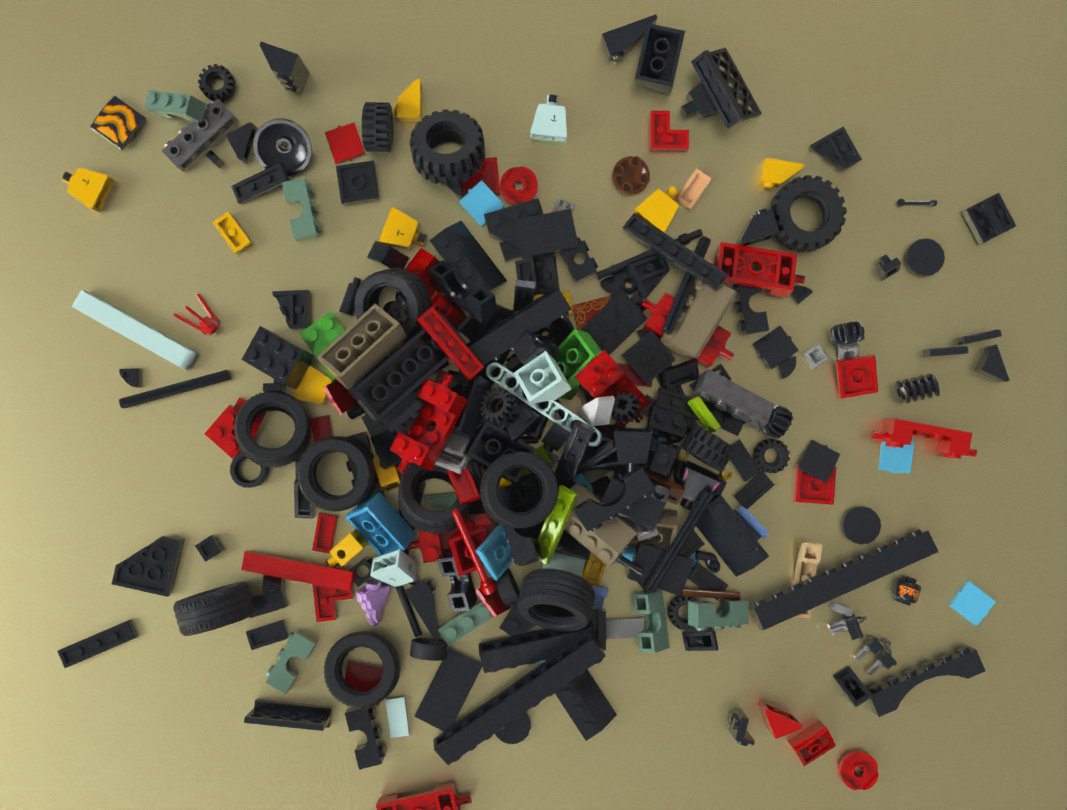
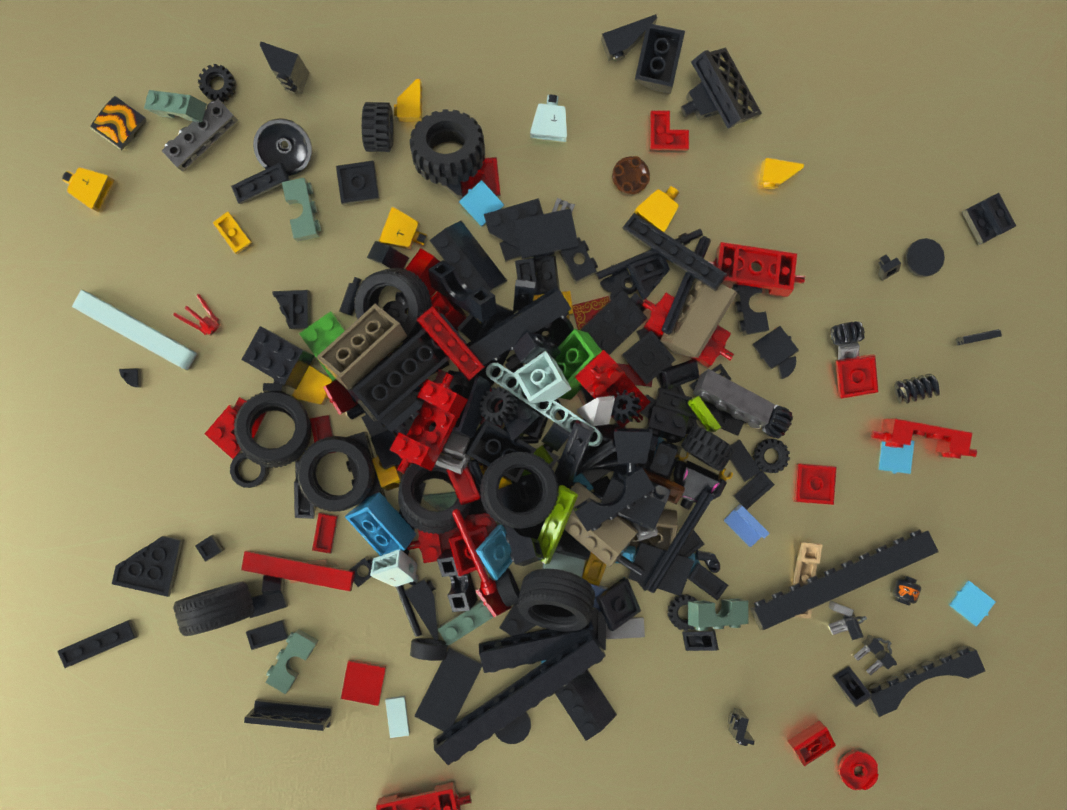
black axle [119,370,232,409] -> none
black tile [206,150,224,168] -> none
black slope [226,122,257,164] -> none
red plate [312,584,354,622] -> none
black tyre [323,631,401,708] -> none
red piece [325,122,365,164] -> none
yellow torso [327,529,369,568] -> none
black arch [345,707,386,770] -> none
lavender rock [356,579,391,626] -> none
red plate [500,166,538,205] -> none
sand green arch [633,590,670,653] -> none
light nougat tile [675,168,713,210] -> none
reddish brown bar [682,588,741,600] -> none
black slope [696,494,769,577] -> none
black slope [735,209,779,246] -> none
red slope [758,700,803,739] -> none
black tyre [768,175,847,252] -> none
black tile [789,286,813,305] -> none
black piece [797,440,840,483] -> none
light grey tile [802,343,830,369] -> none
black wing [810,126,862,170] -> none
black tile [841,506,881,545] -> none
black hinge [896,199,937,207] -> none
black tile [923,346,968,357] -> none
black slope [974,344,1010,383] -> none
none -> black plate [595,577,641,631]

